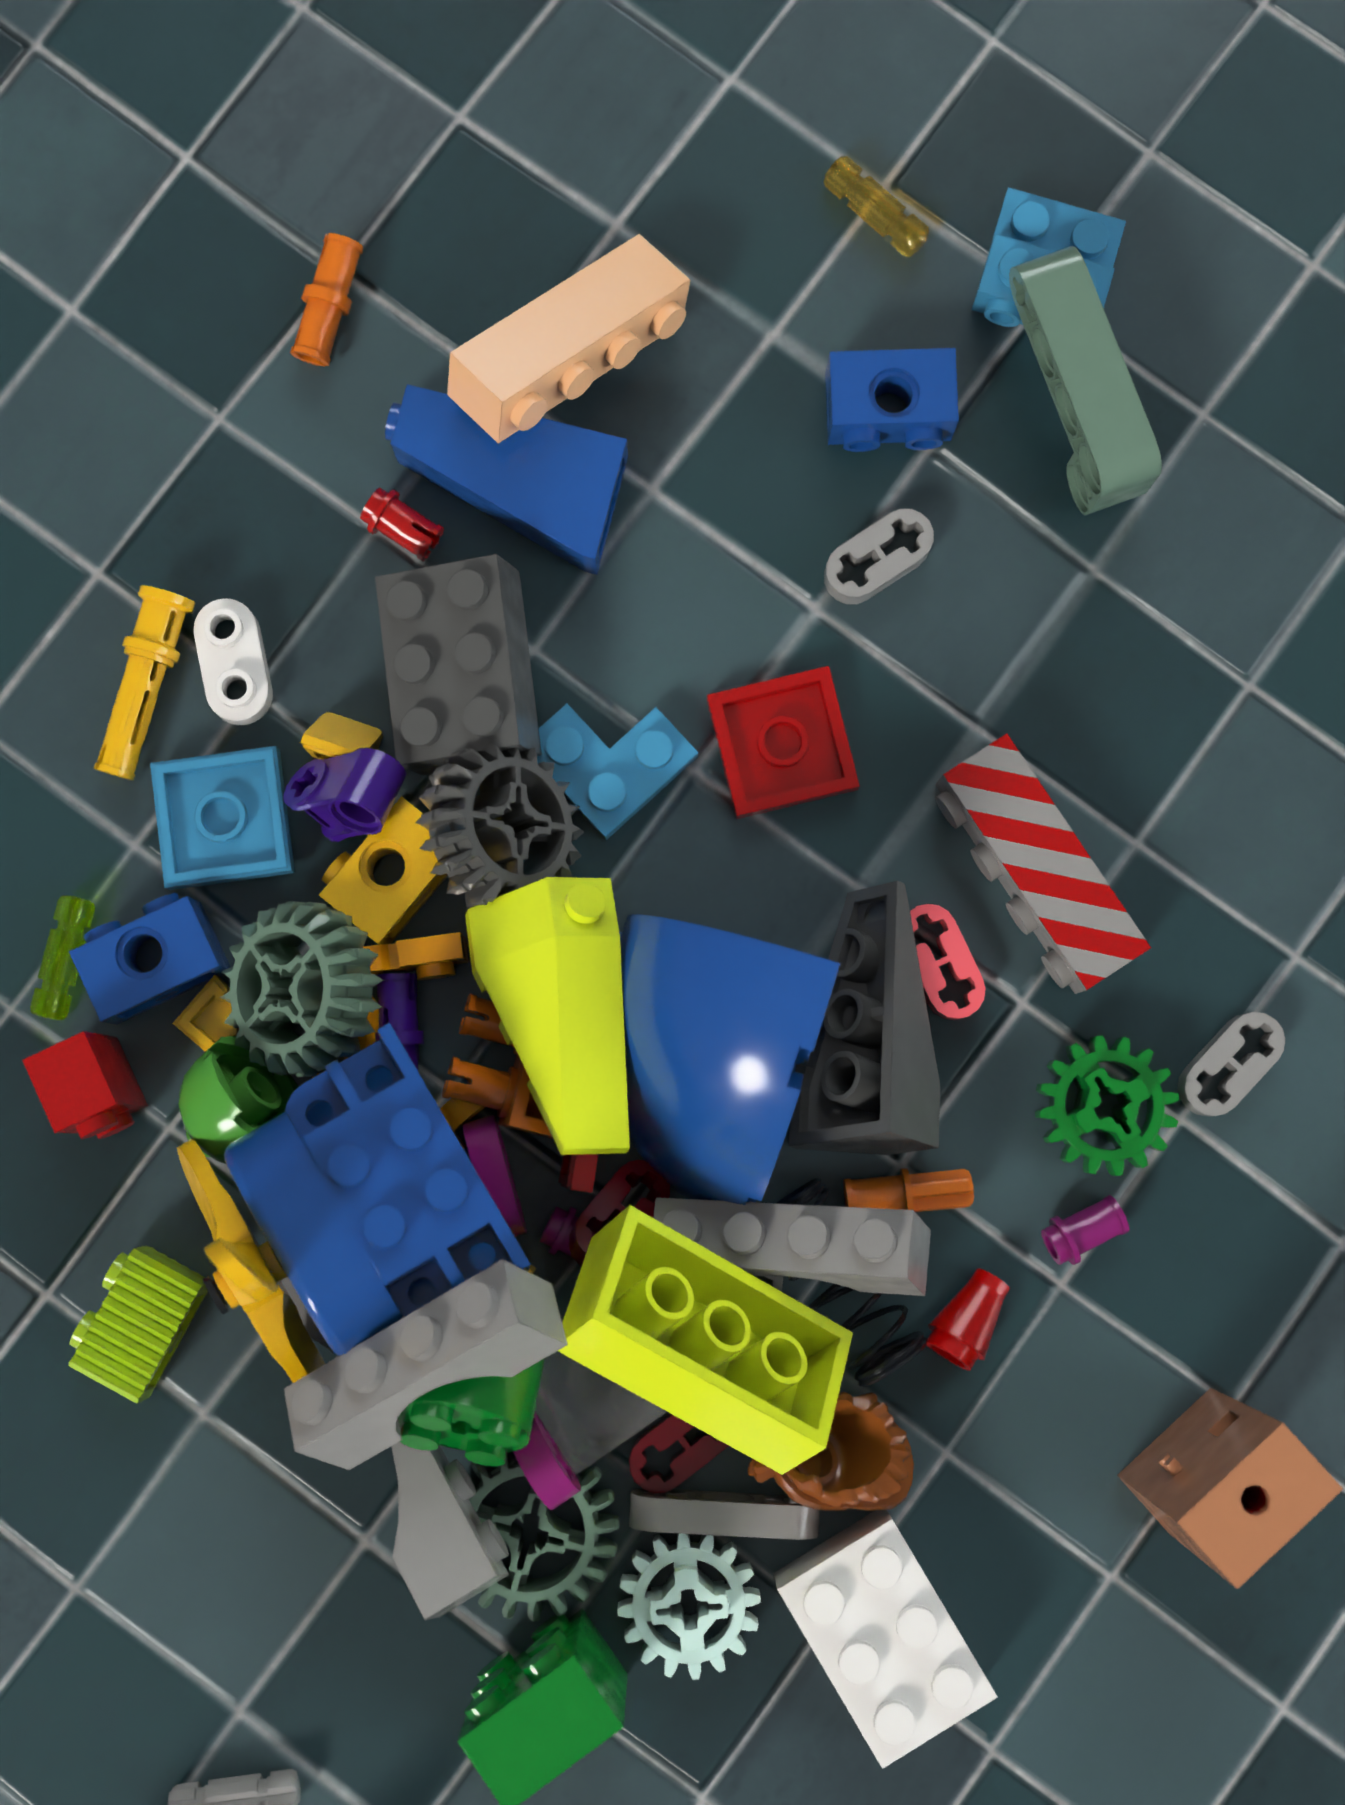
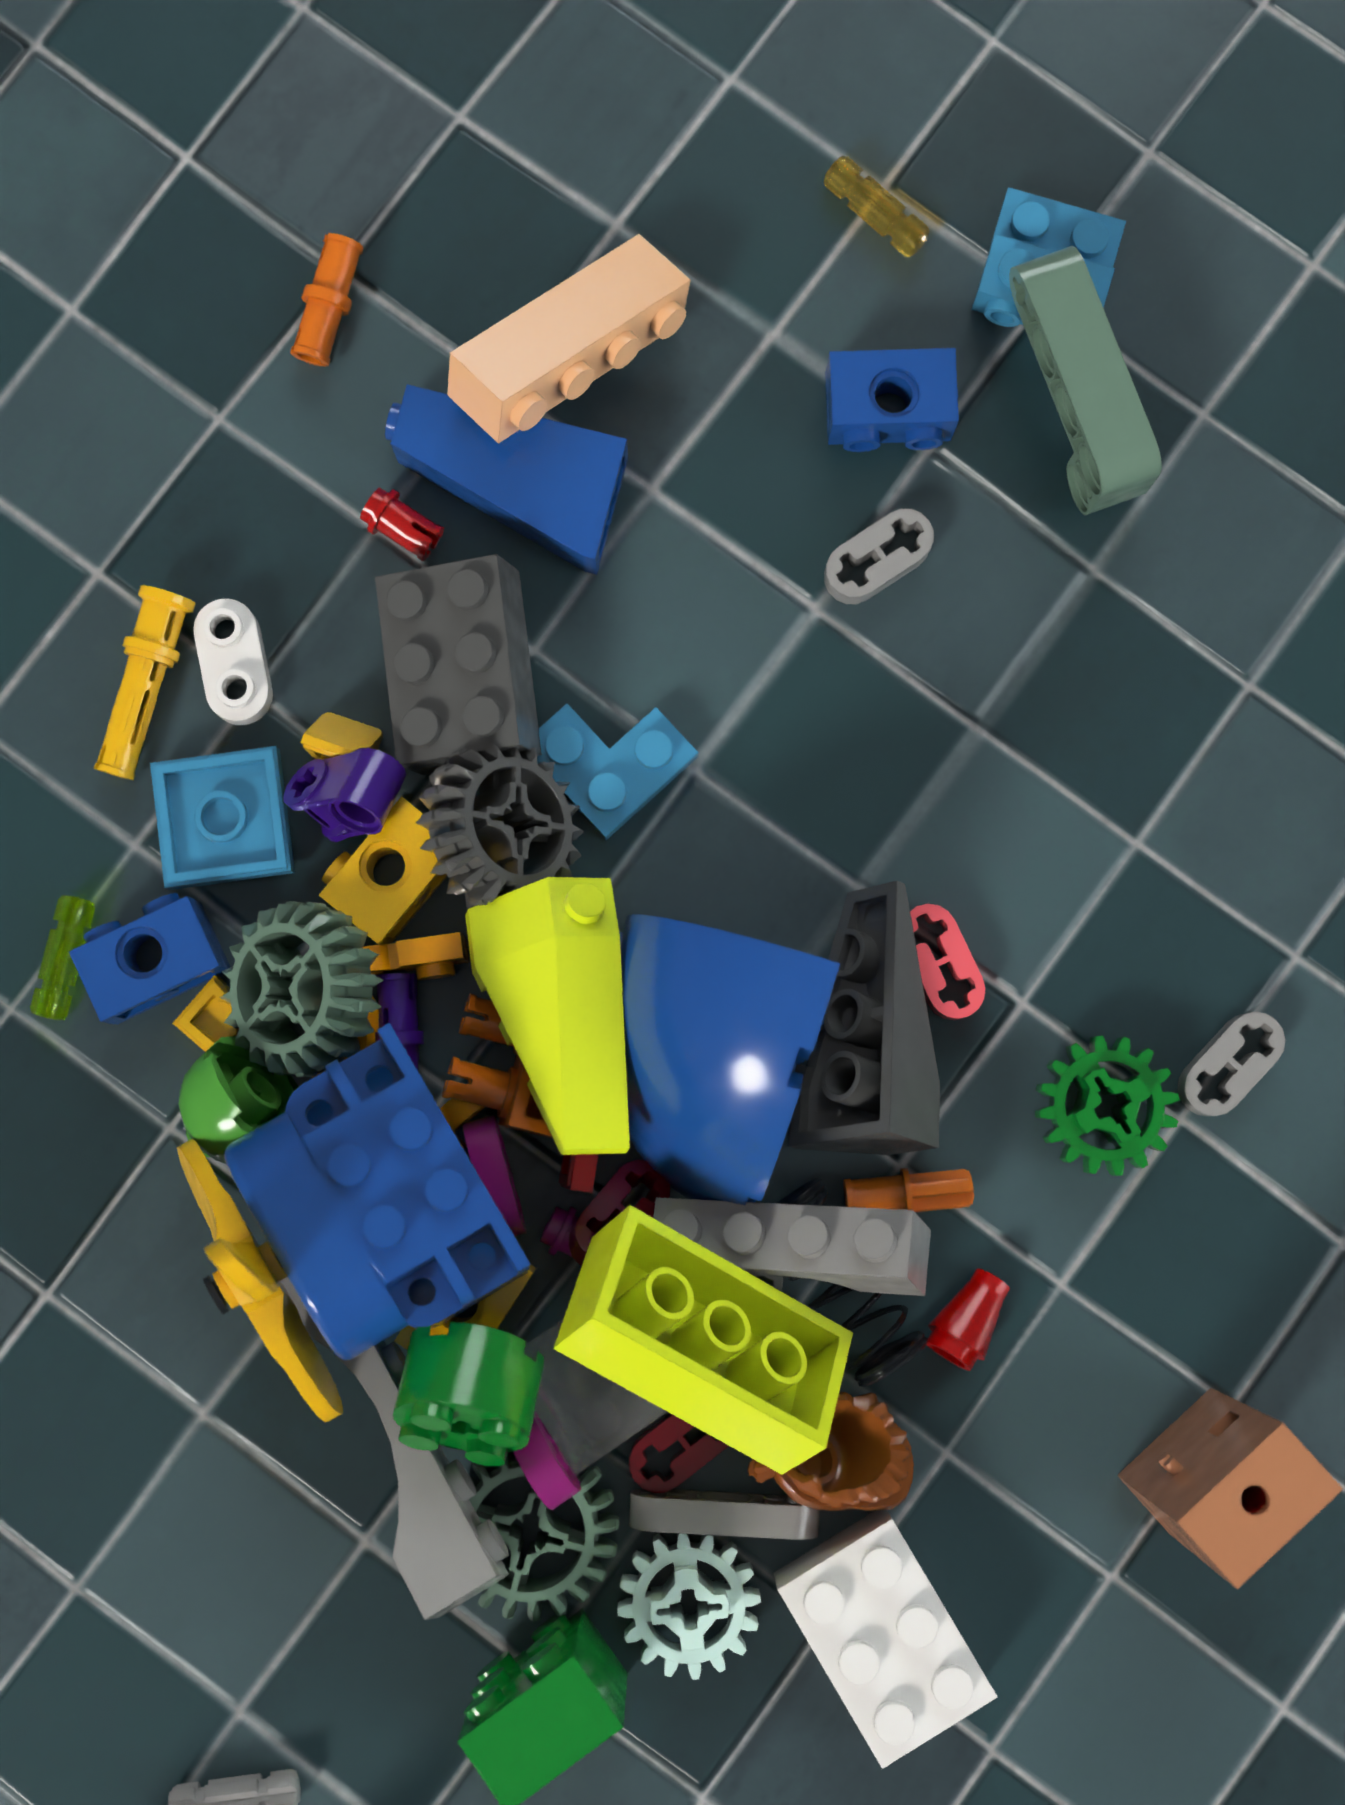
red brick [22,1031,148,1140] -> none
lime brick [68,1245,208,1404] -> none
light grey arch [284,1259,568,1470] -> none
red tile [706,666,860,819] -> none
brick [935,733,1151,994] -> none
magenta pin [1041,1195,1130,1265] -> none

